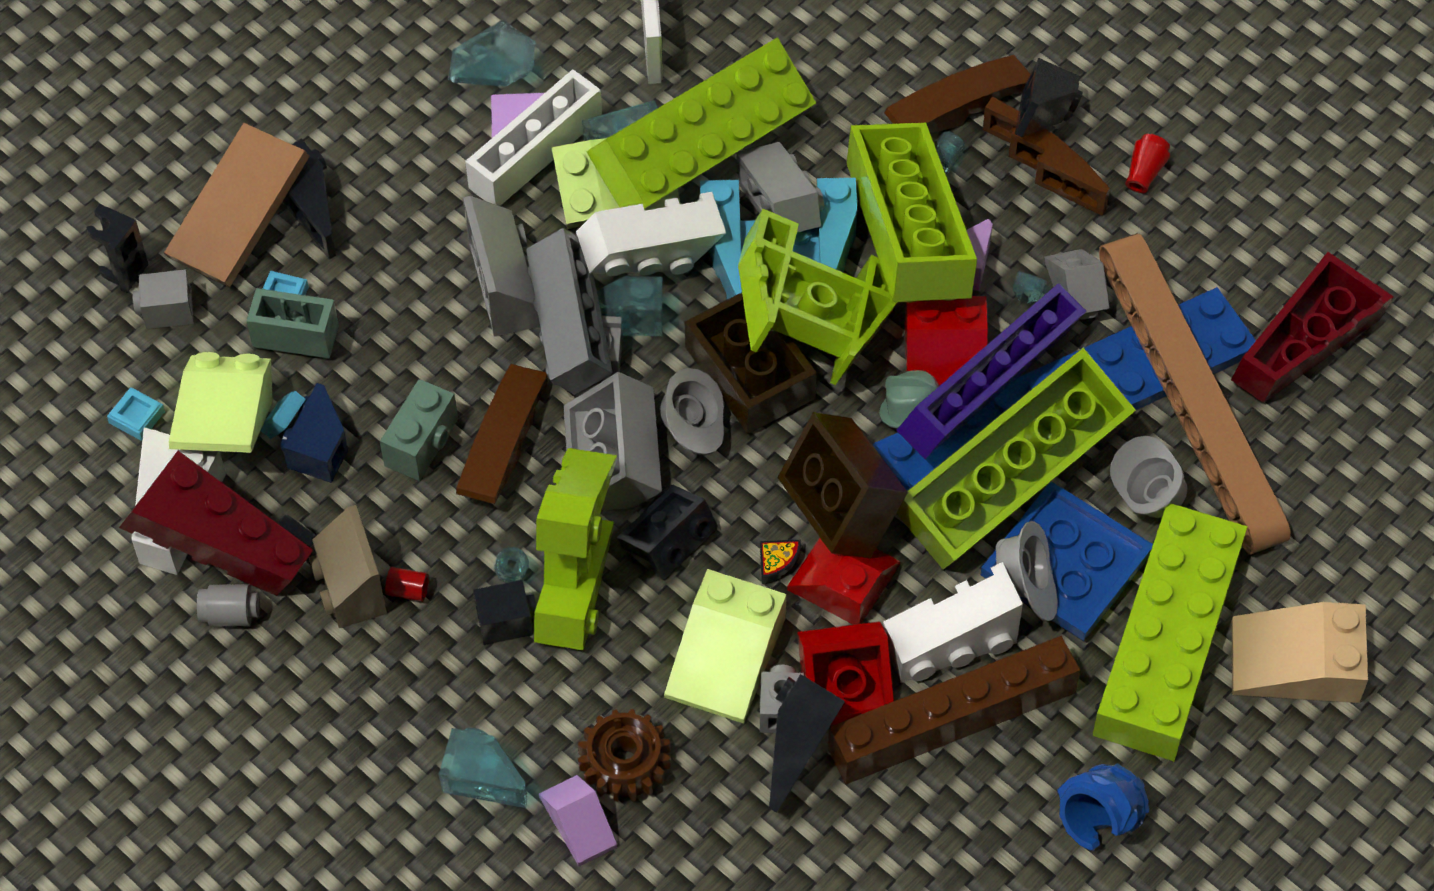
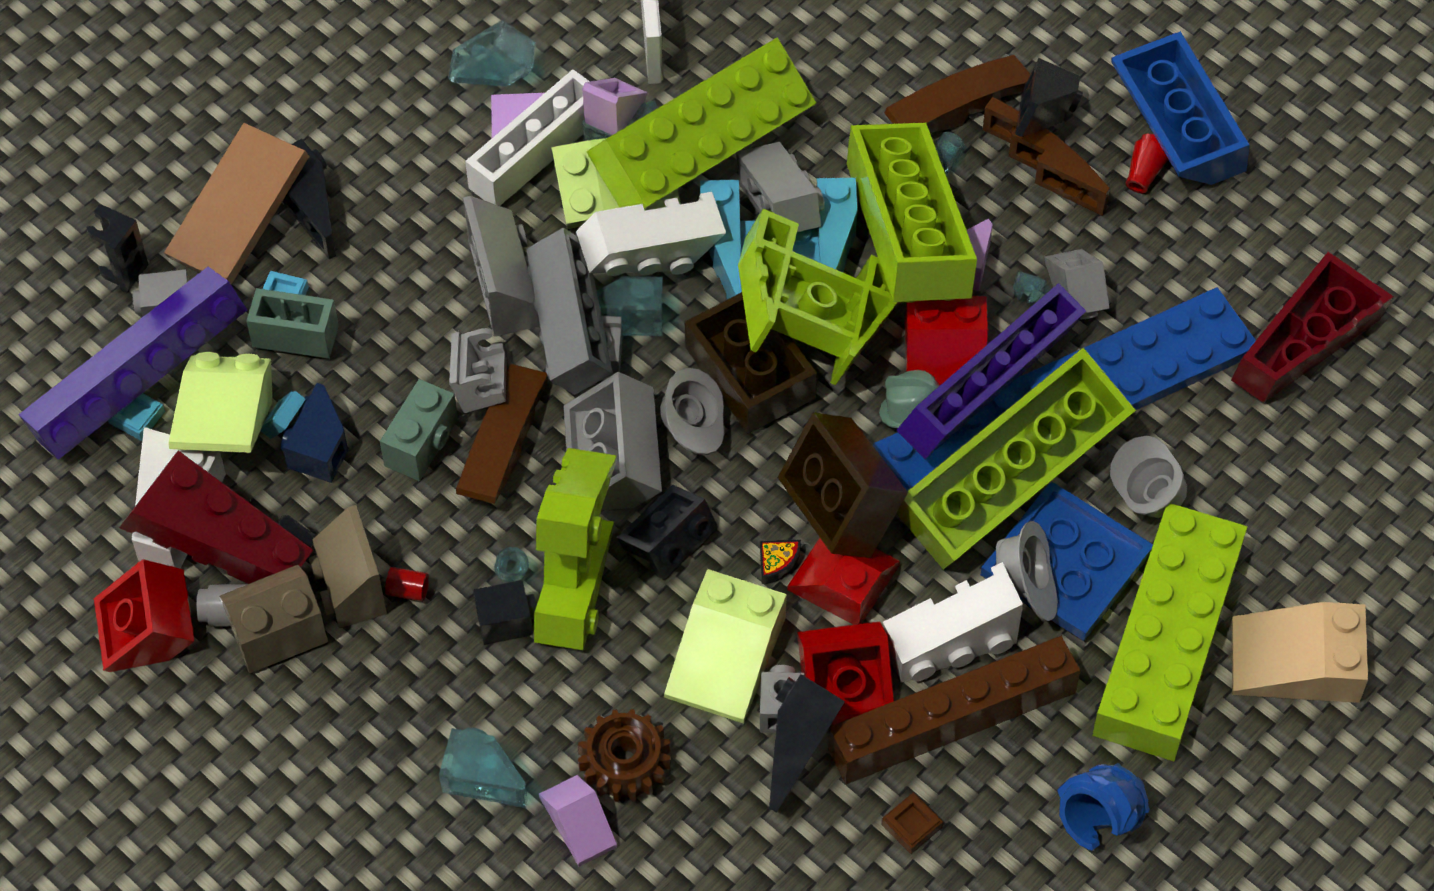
medium nougat beam [1099,233,1291,555] -> none
none -> dark purple brick [18,267,247,460]
none -> red slope [94,559,194,672]
none -> dark tan slope [219,565,328,674]
none -> light grey hinge [449,328,507,413]
none -> lavender slope [582,78,648,135]
none -> reddish brown tile [881,792,943,854]
none -> blue slope [1111,31,1250,185]

